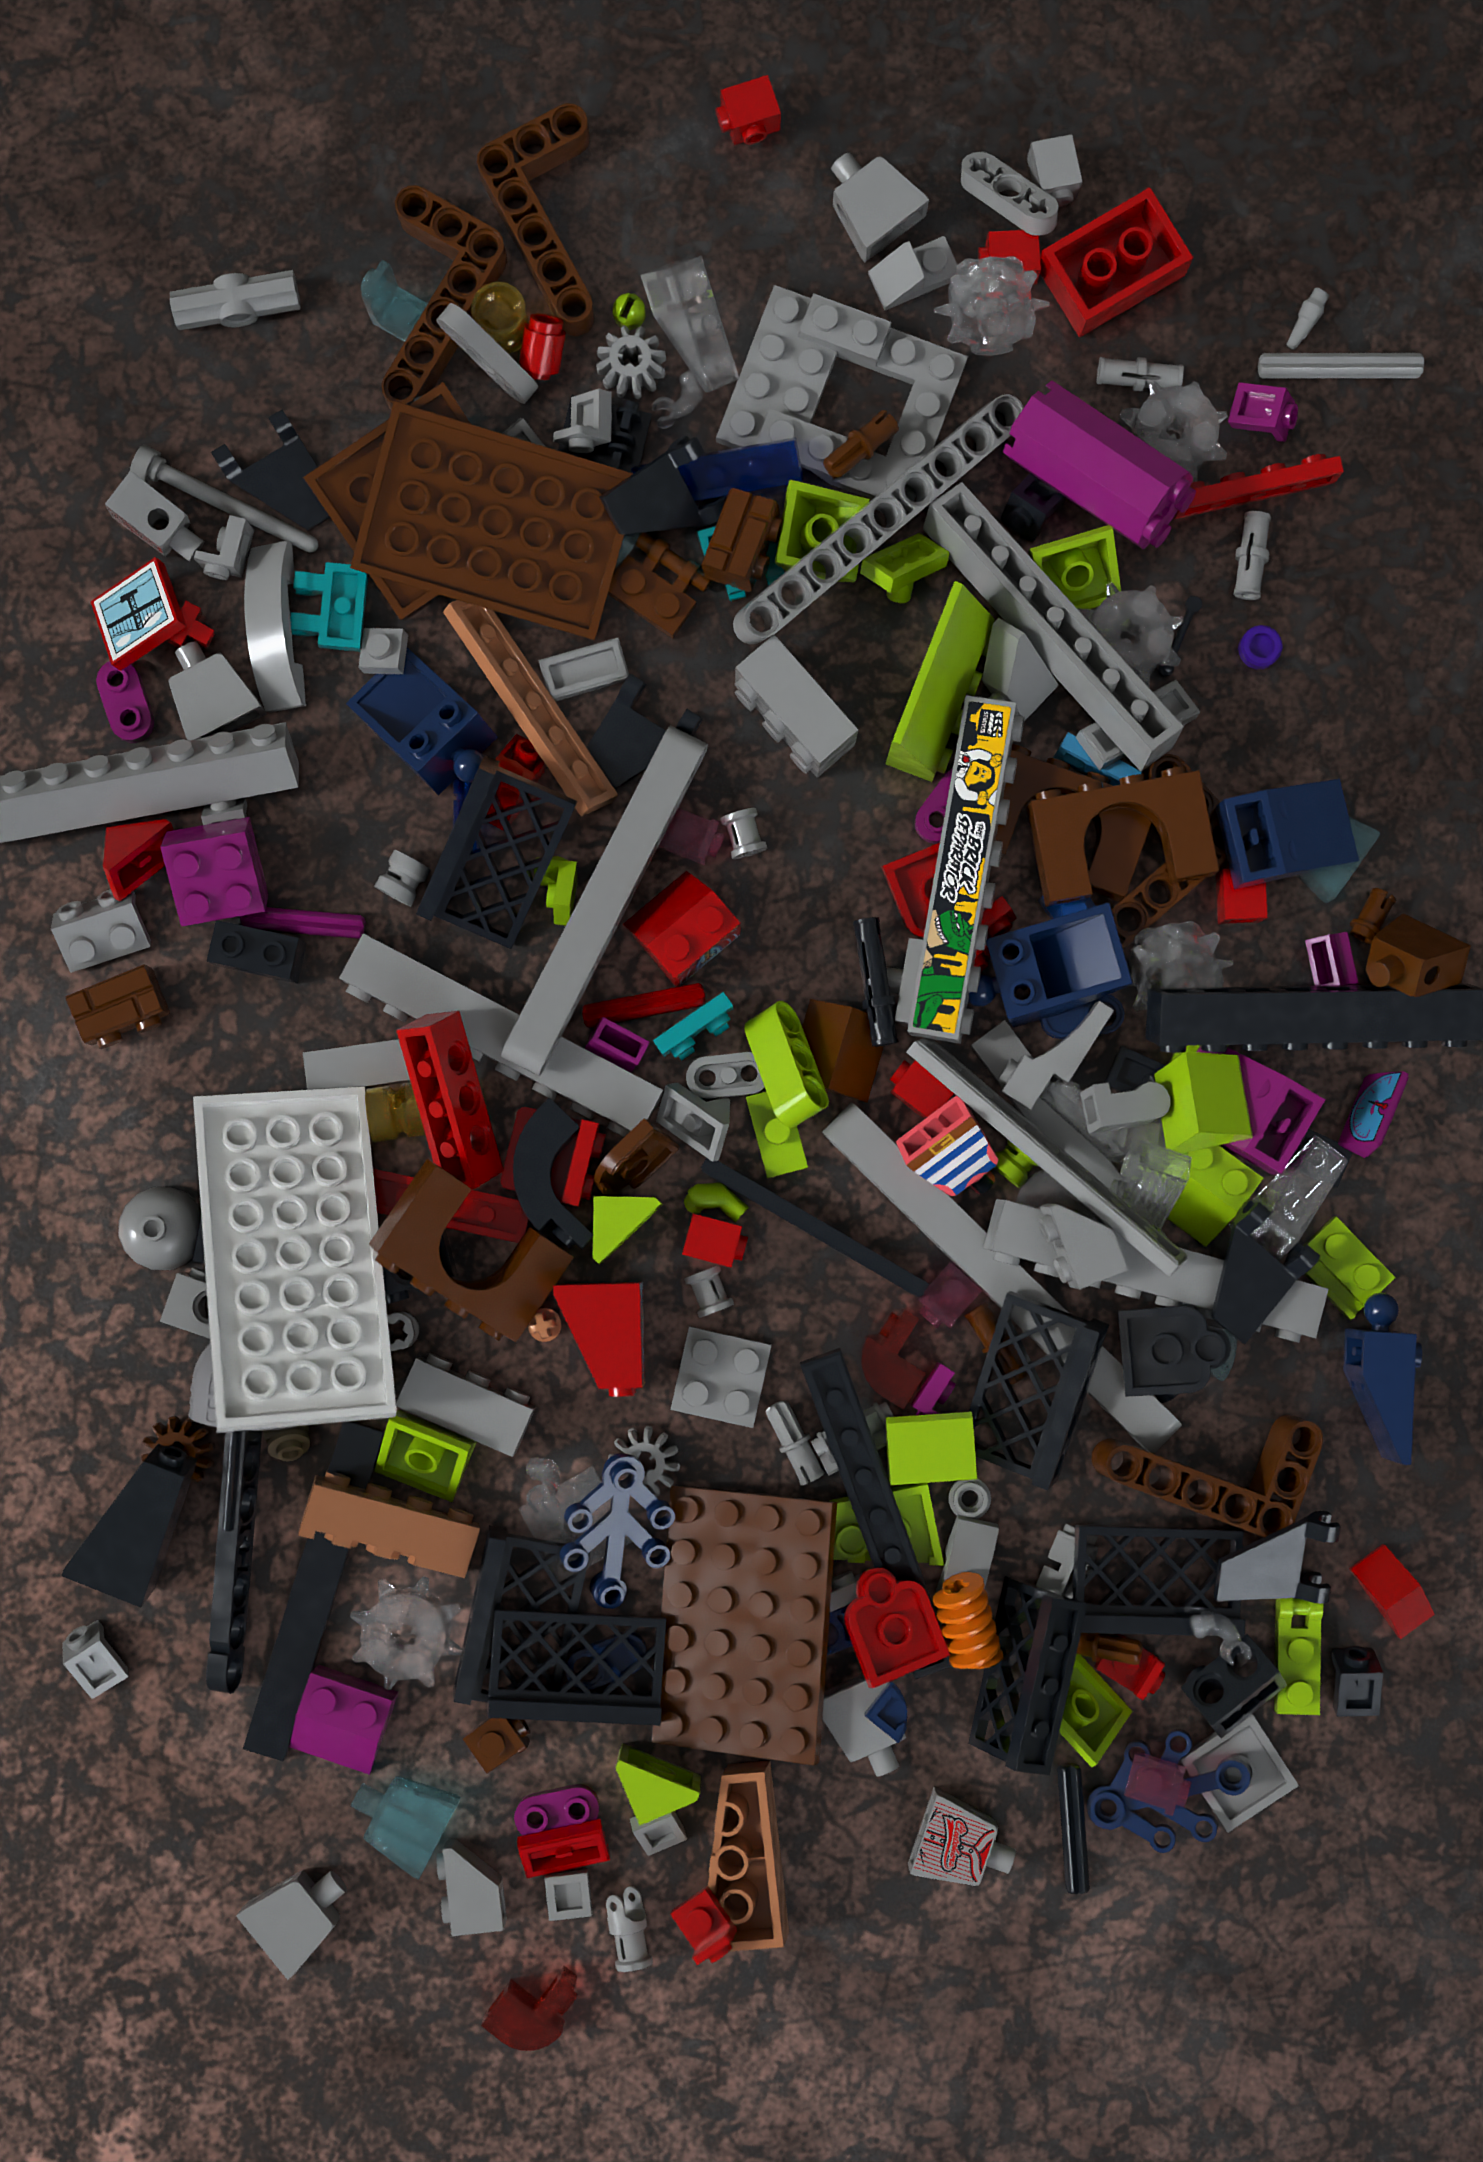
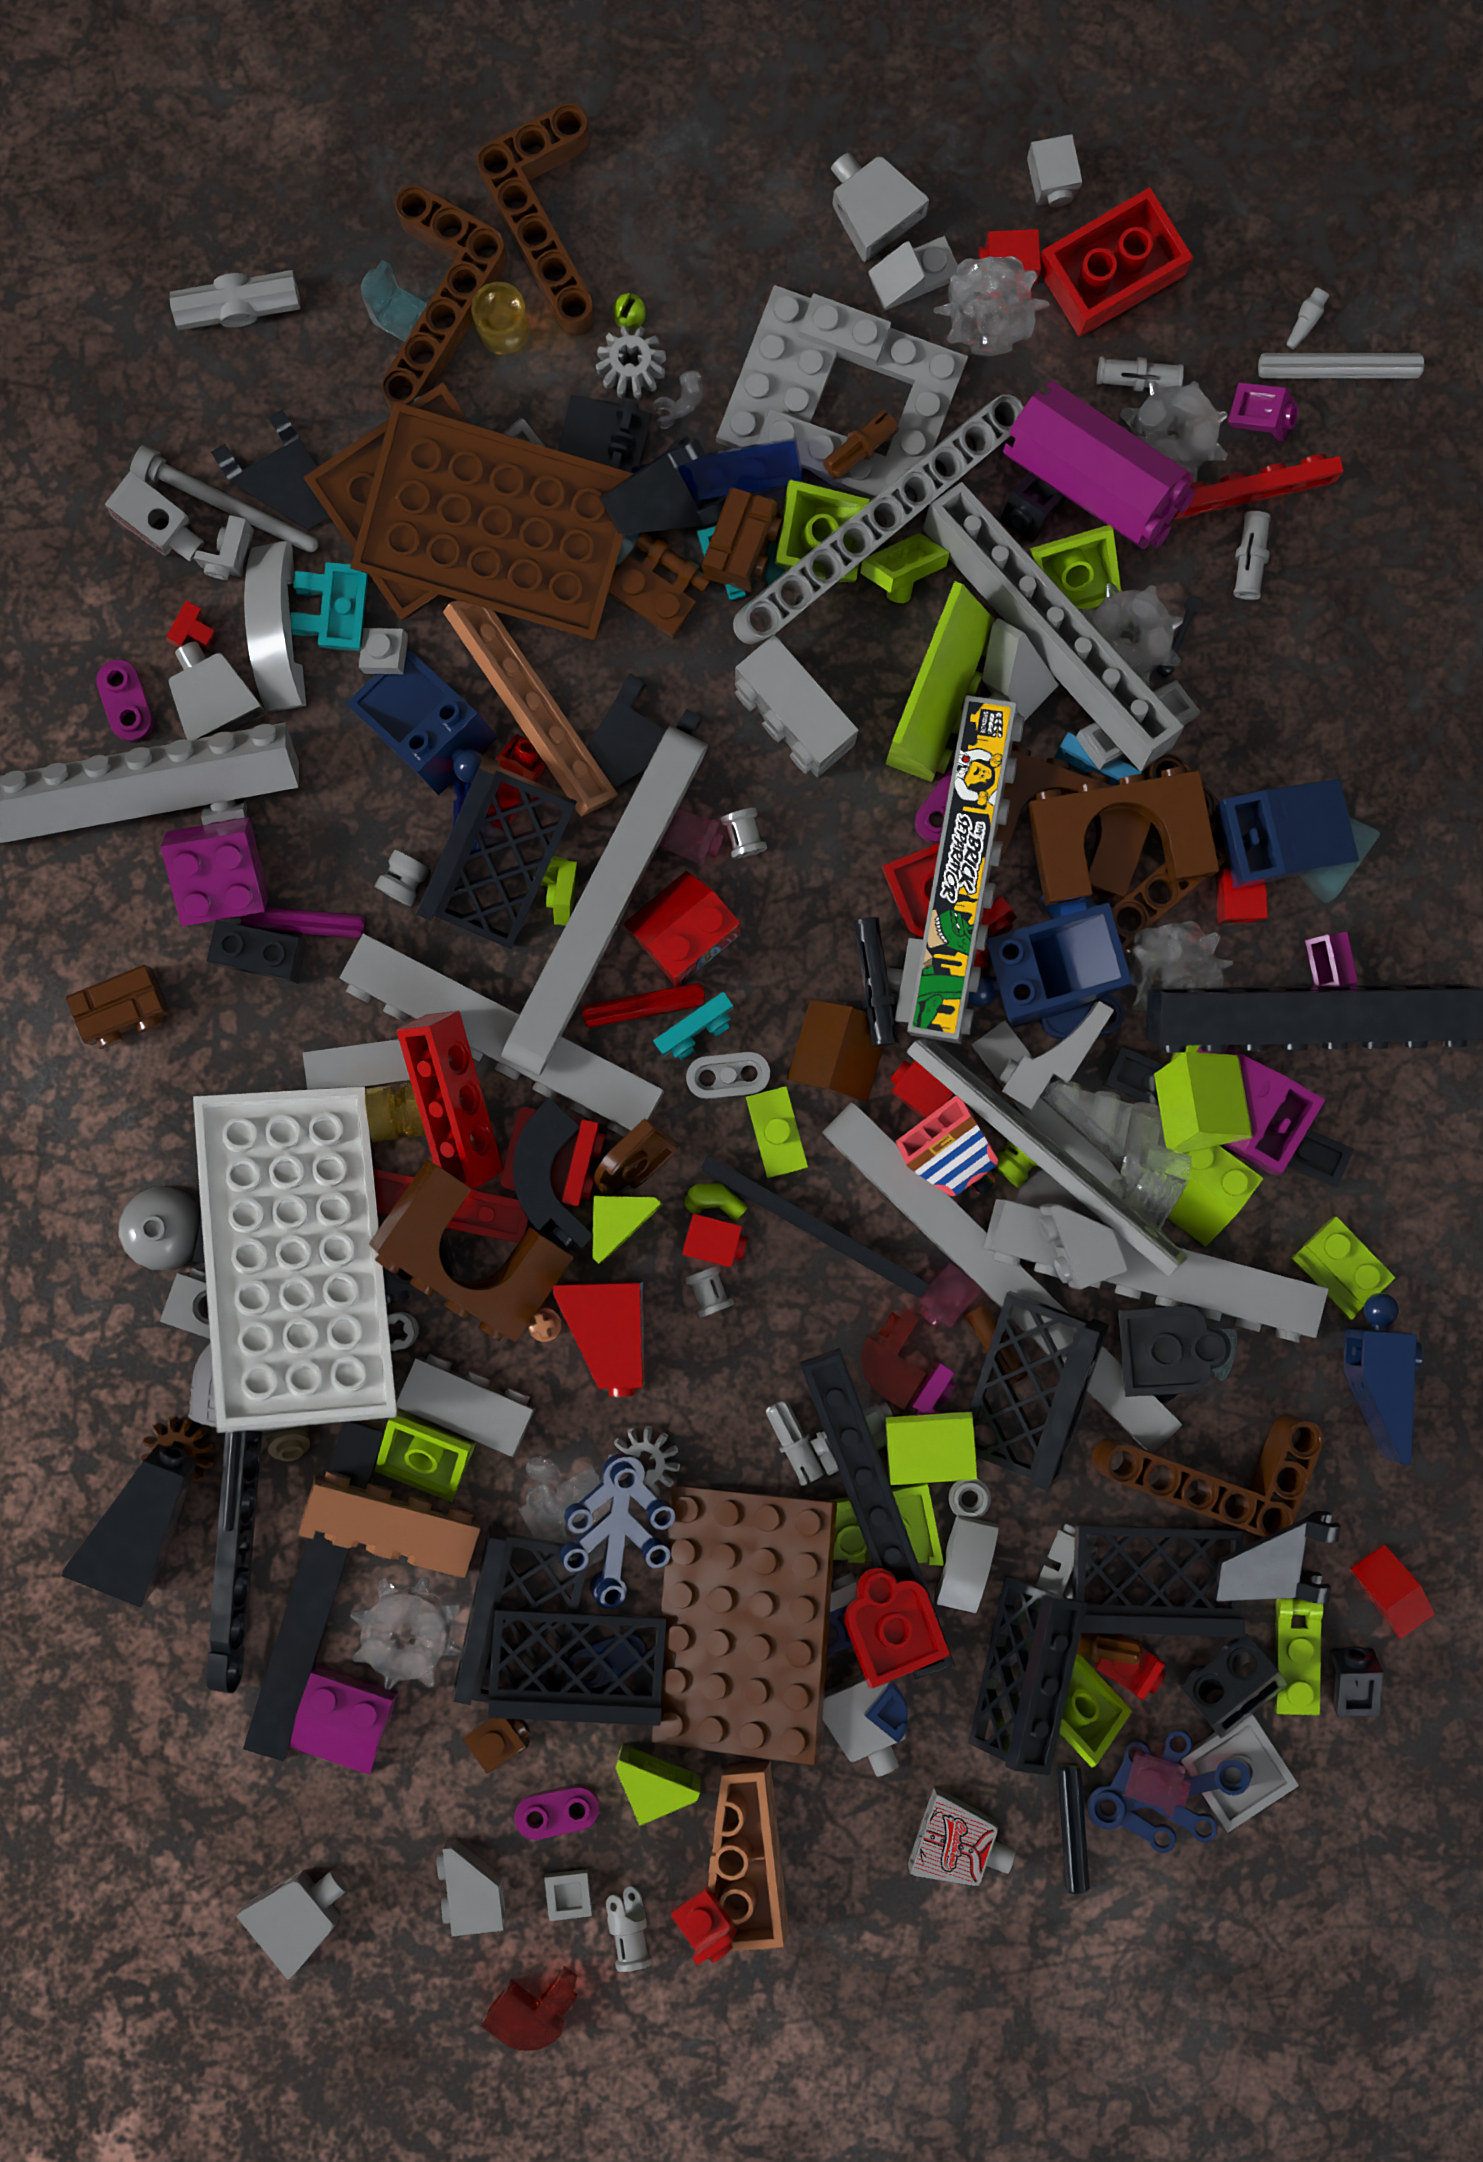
light grey bracket [51,889,151,973] -> none
light grey bracket [62,1620,129,1699] -> none
tile [90,557,186,671] -> none
red slope [103,819,173,901] -> none
clear light blue torso [350,1776,461,1880] -> none
light grey beam [436,303,538,404] -> none
red tile [517,1819,610,1878] -> none
red brick [519,313,566,380] -> none
light grey tile [538,638,629,702] -> none
light grey bracket [553,388,612,453] -> none
magenta piece [585,1017,650,1073] -> none
light grey plate [630,1811,687,1856] -> none
clear slope [641,256,739,392] -> none
light grey slope [656,1082,730,1162] -> none
light grey plate [670,1326,772,1428] -> none
red brick [715,75,781,145] -> none
lime beam [744,1001,829,1128] -> none
orange piece [933,1572,1003,1669] -> none
light grey beam [961,152,1058,235] -> none
light grey leg [1080,1082,1171,1134] -> none
clear arm [1189,1611,1251,1665] -> none
black flag [1211,1199,1321,1345] -> none
clear slope [1229,1135,1348,1261] -> none
dark purple tile [1238,625,1283,669] -> none
slope [1338,1071,1409,1158] -> none
reddish brown pin [1350,888,1397,944] -> none
reddish brown torso [1366,914,1471,997] -> none

